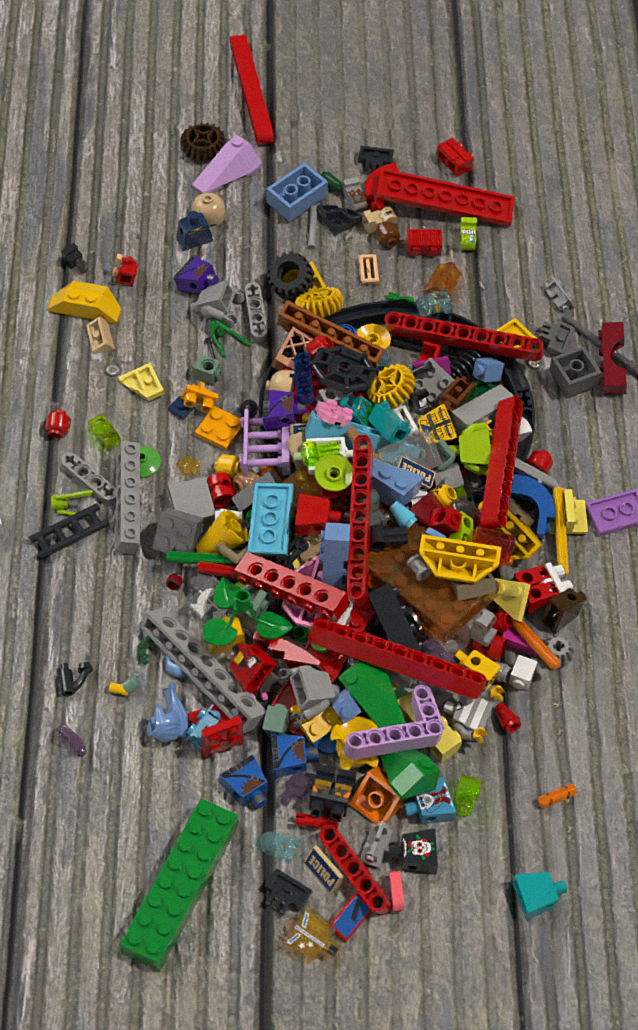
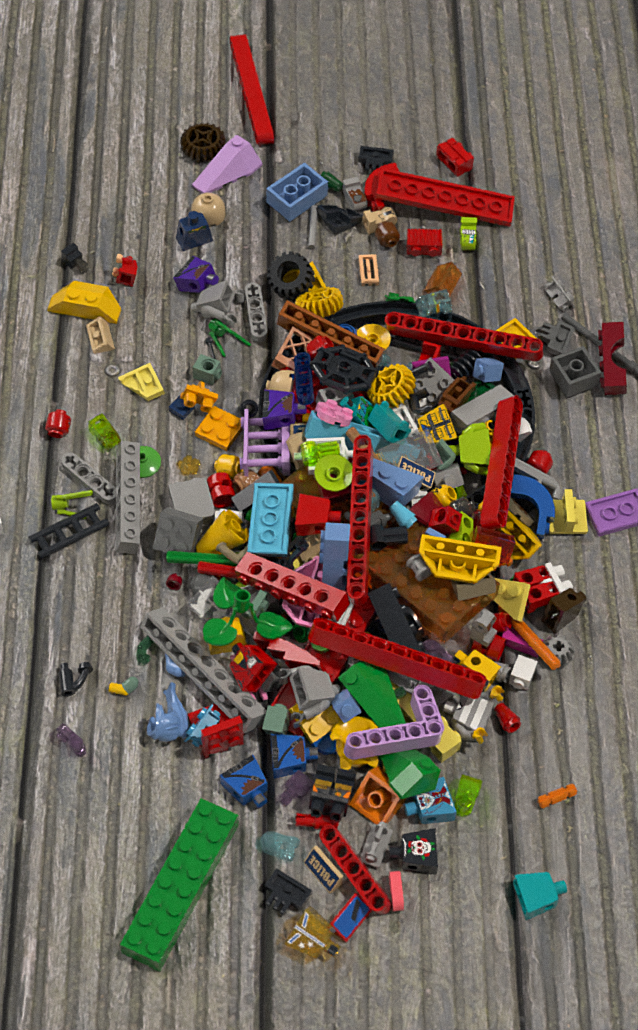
yellow axle [553,487,569,577] -> none

